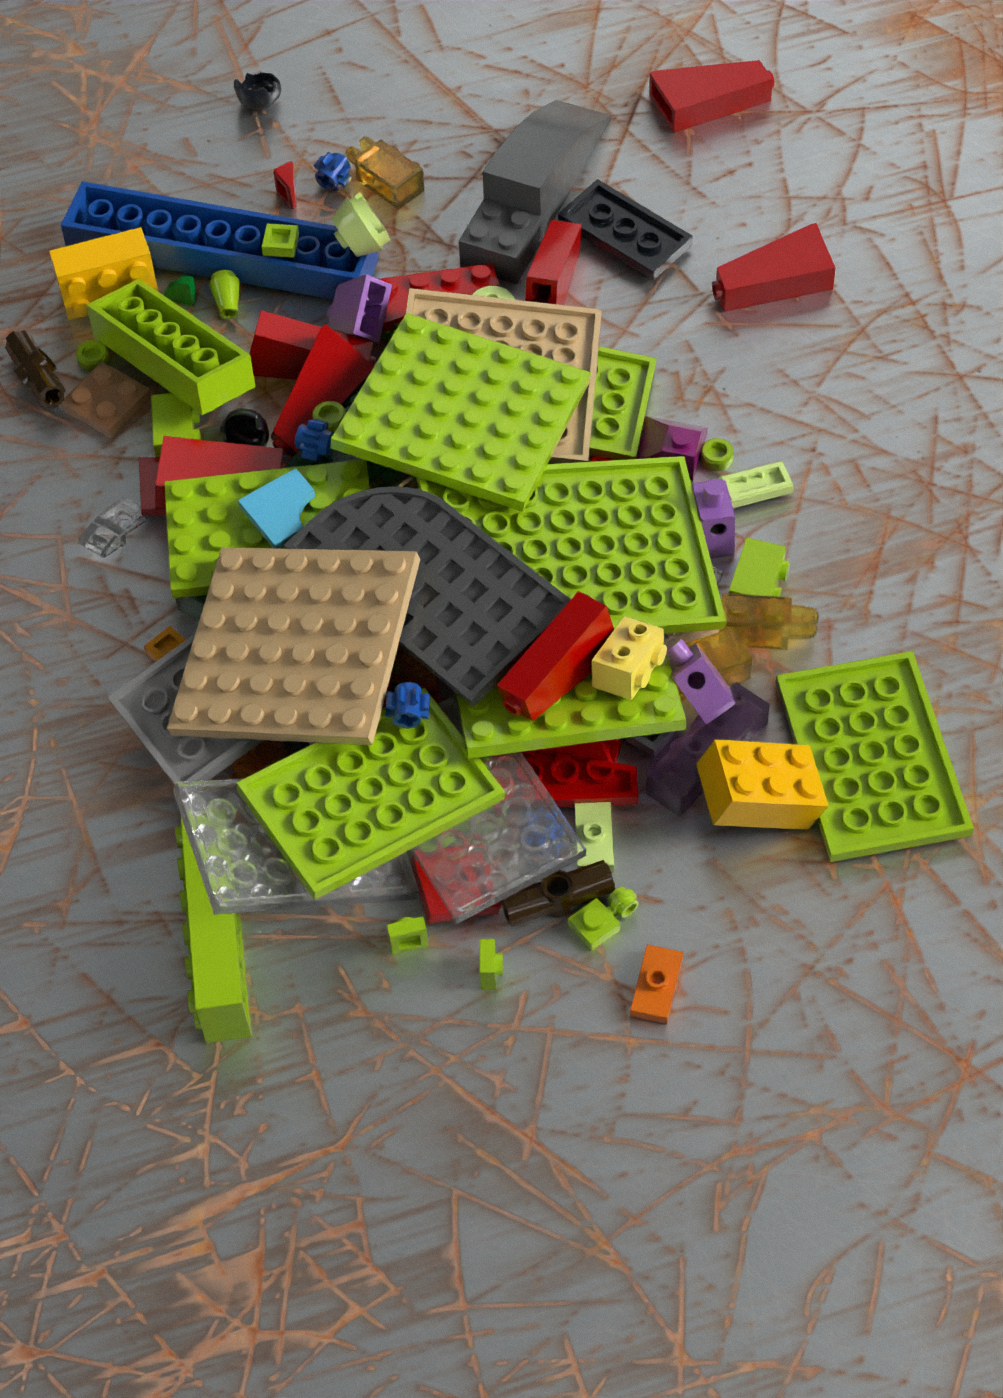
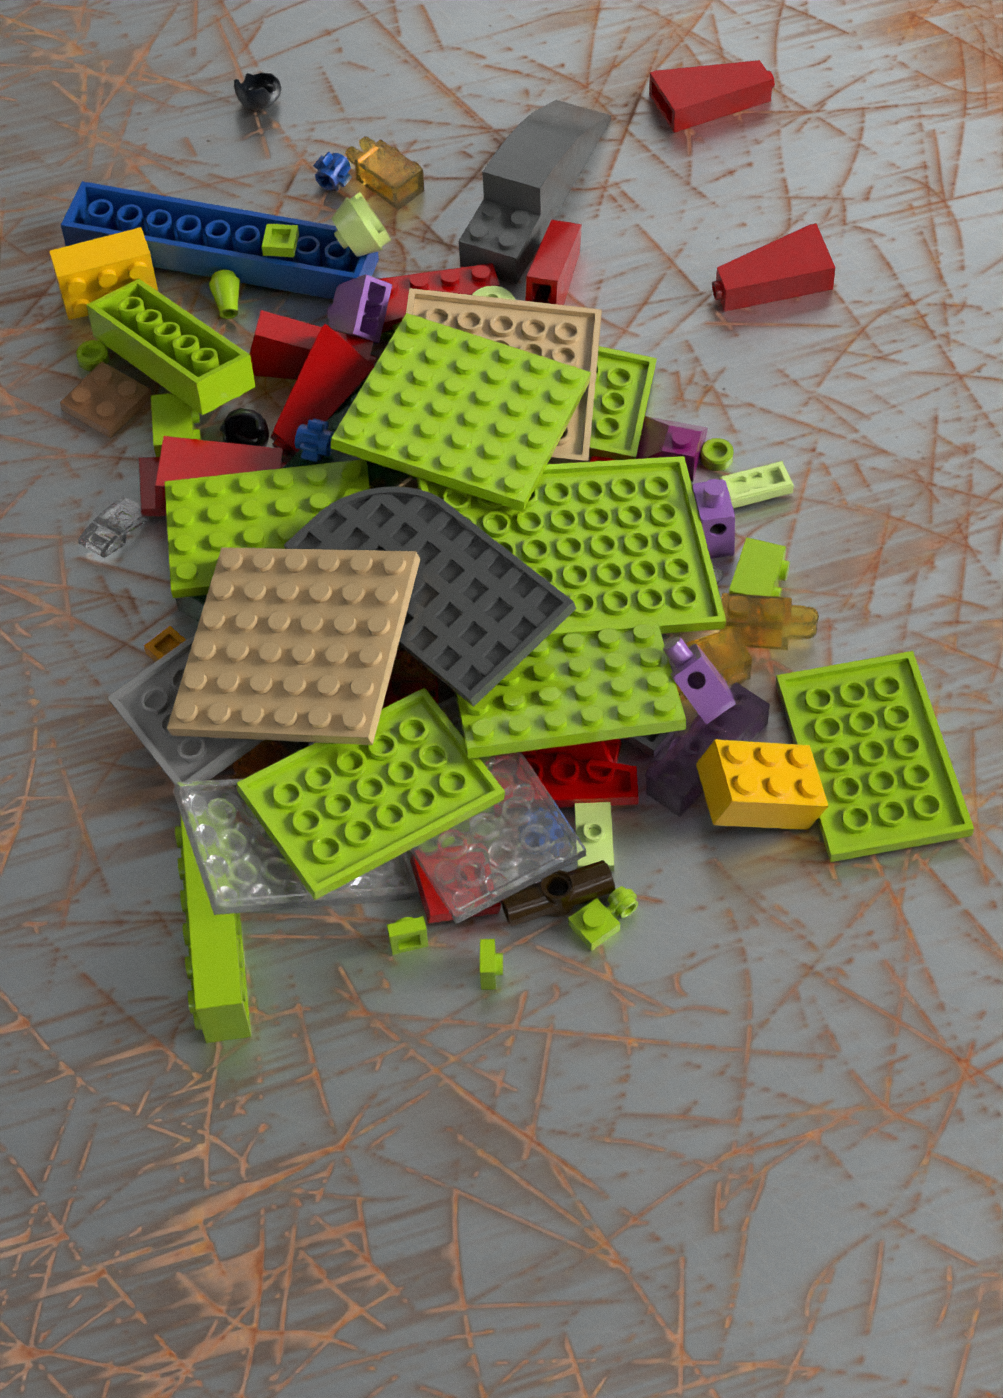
dark brown piece [5,330,66,408] -> none
green tile [164,276,197,306] -> none
medium azure tile [238,468,315,549] -> none
red slope [273,161,297,209] -> none
lime tile [313,401,346,432] -> none
blue gear [385,682,430,728] -> none
red slope [497,591,614,721] -> none
black plate [558,179,693,280] -> none
light yellow brick [592,616,667,700] -> none
orange plate [630,944,684,1024] -> none

